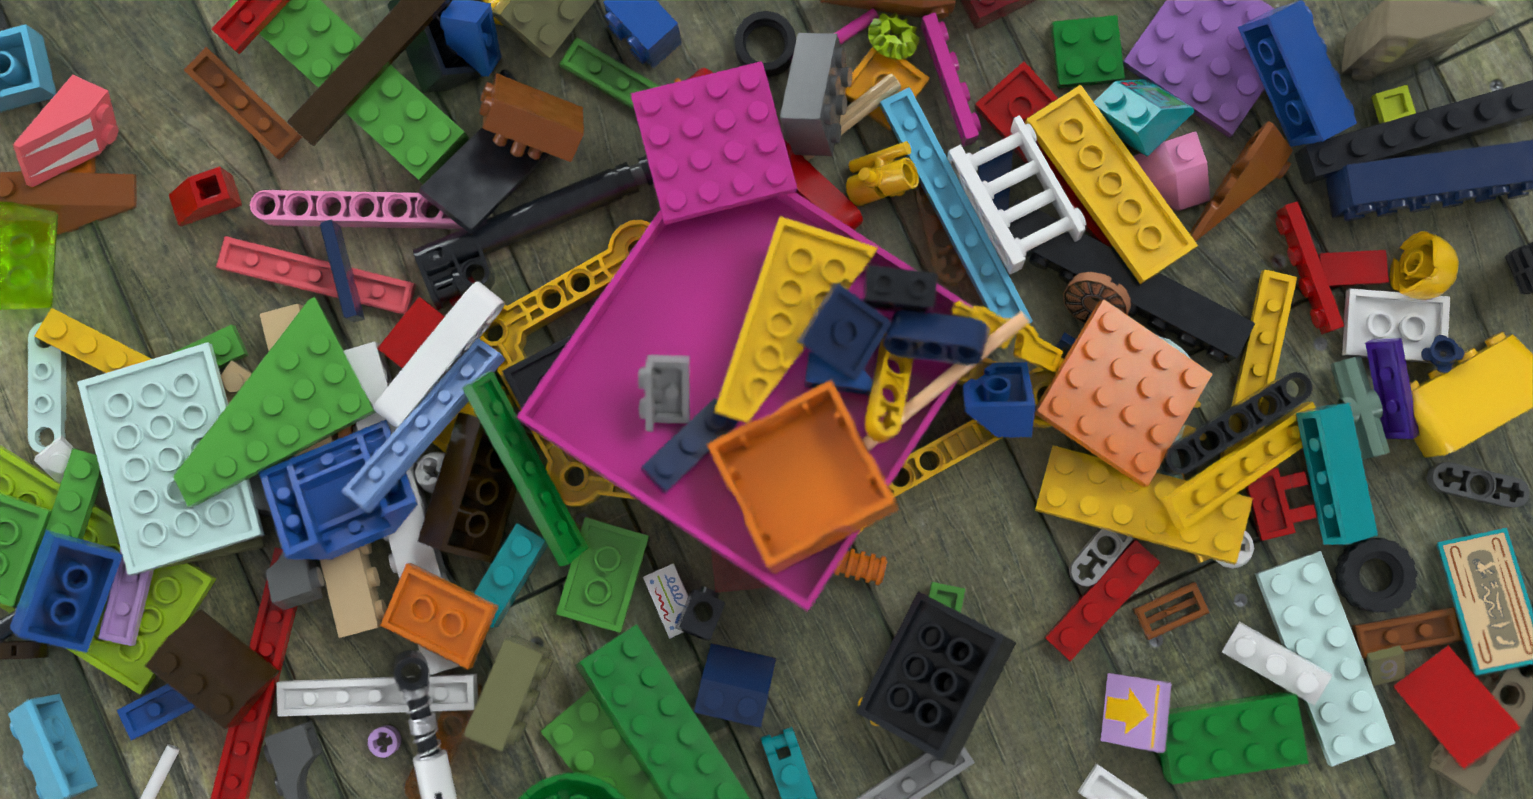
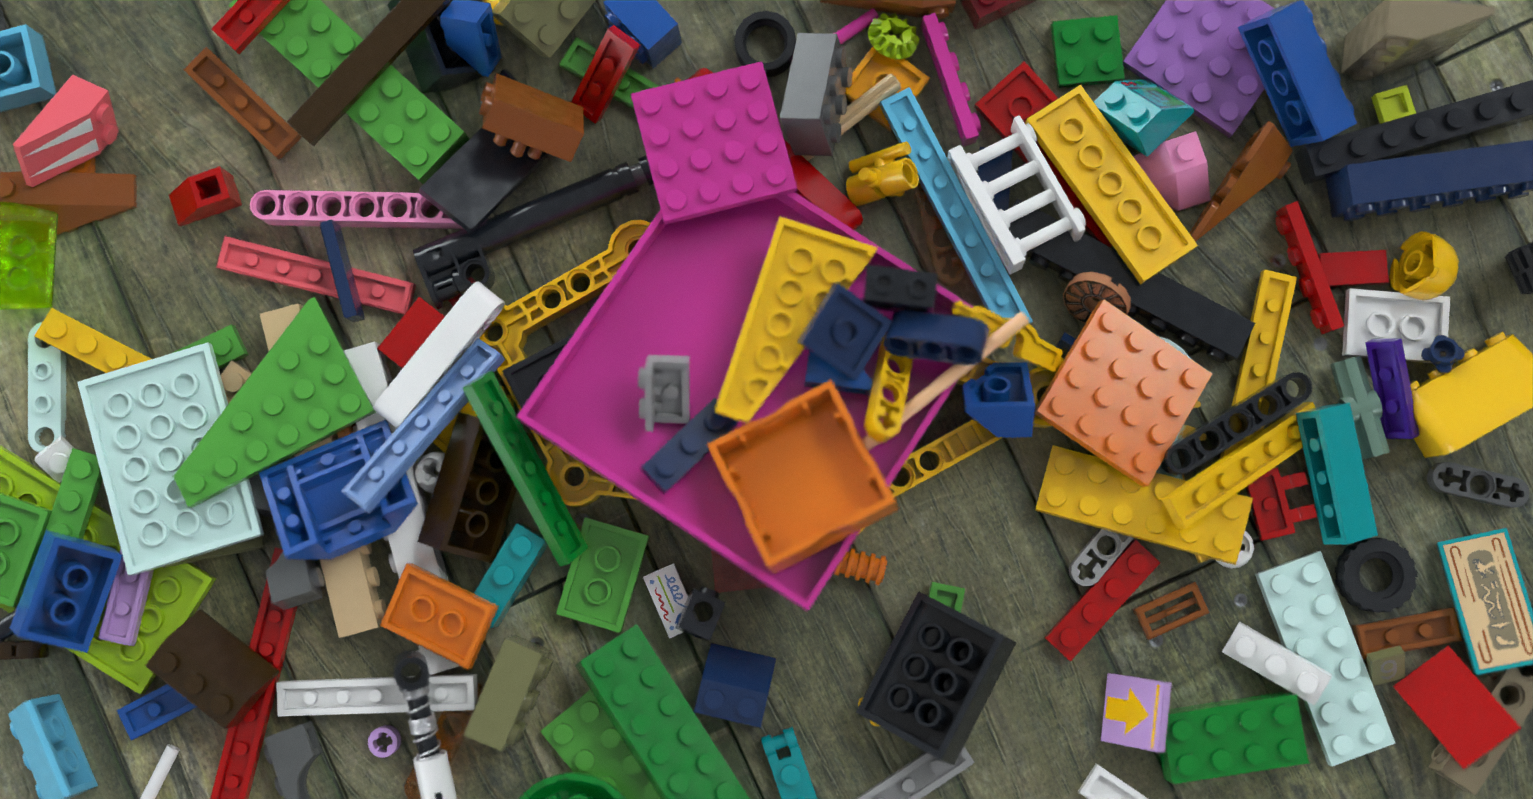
none -> red plate [571,25,640,124]

